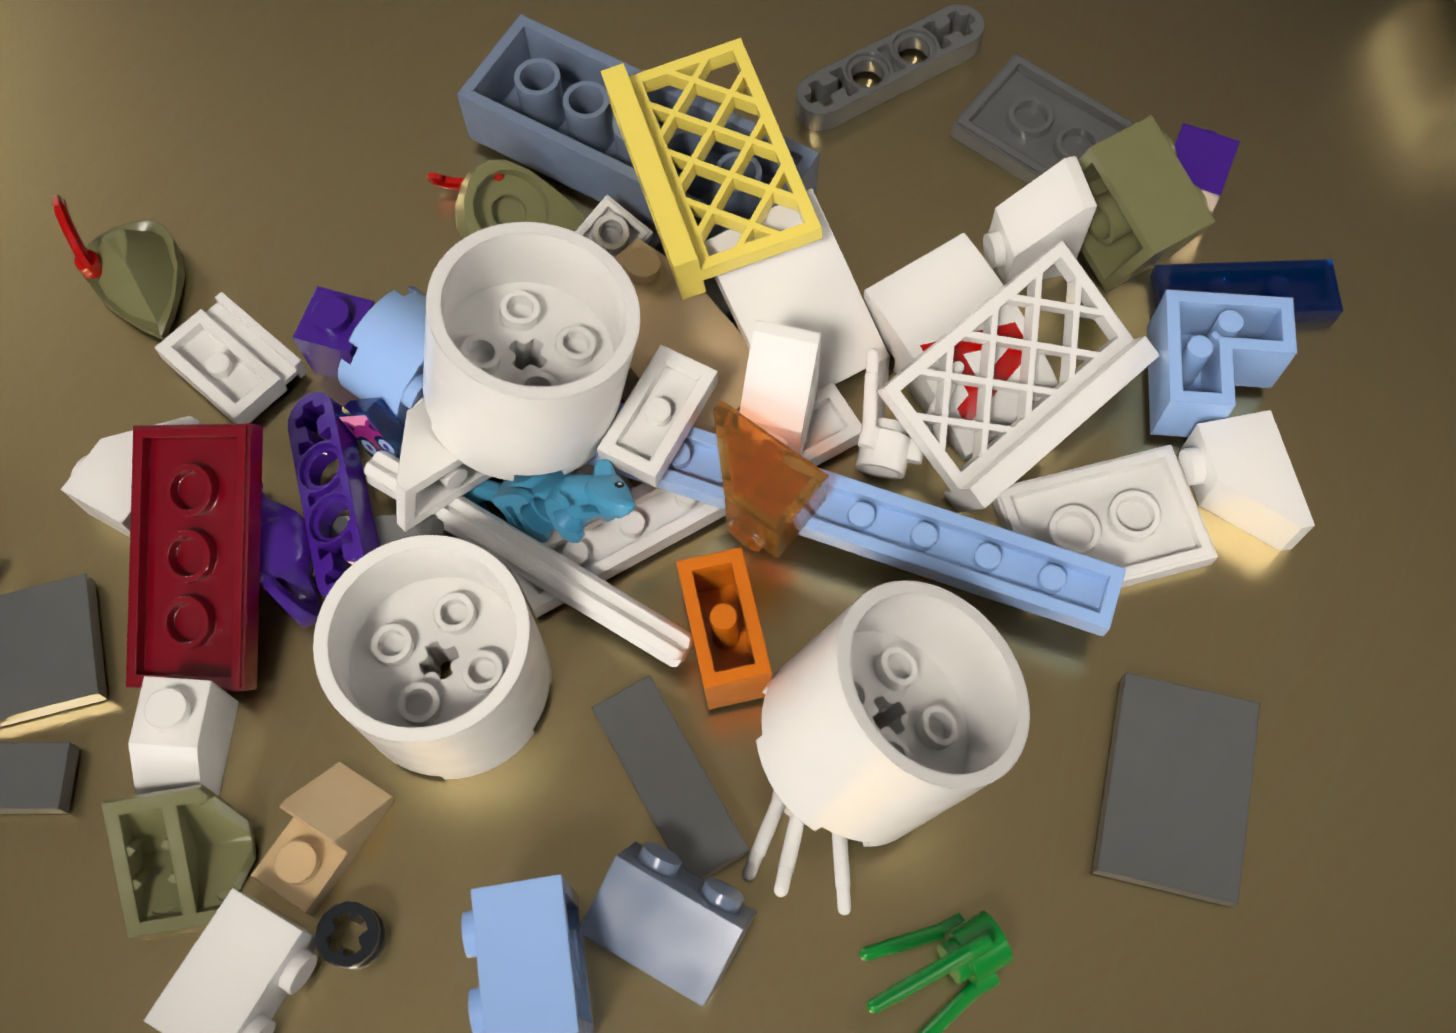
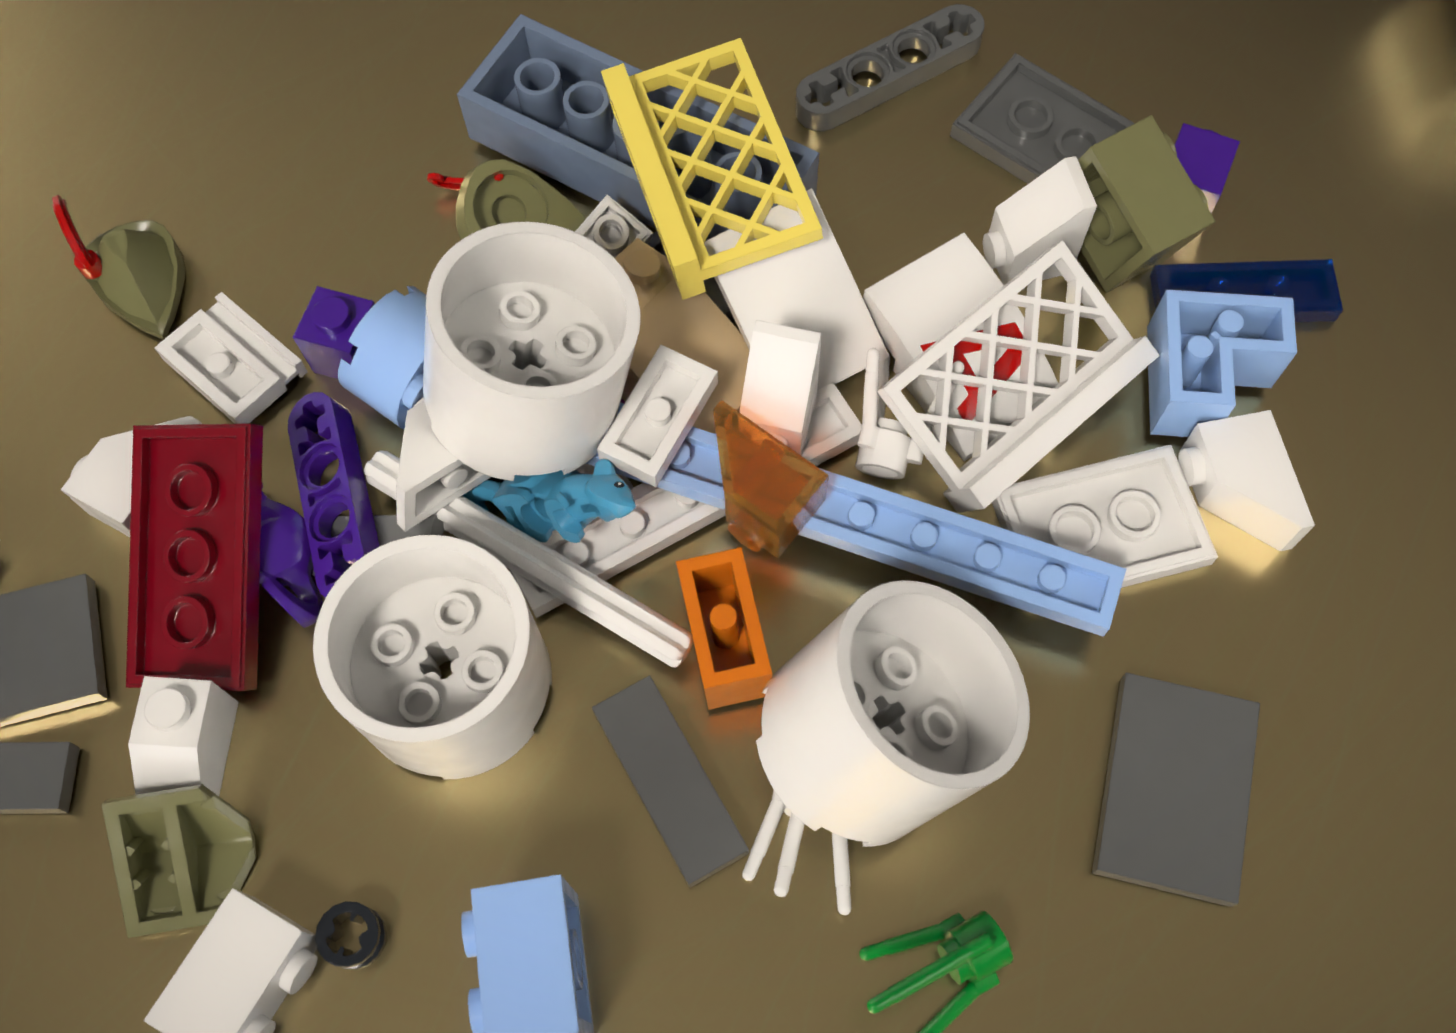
tan slope [251,762,396,916] -> none
clear blue tile [336,398,405,458] -> none
sand blue brick [578,842,757,1007] -> none

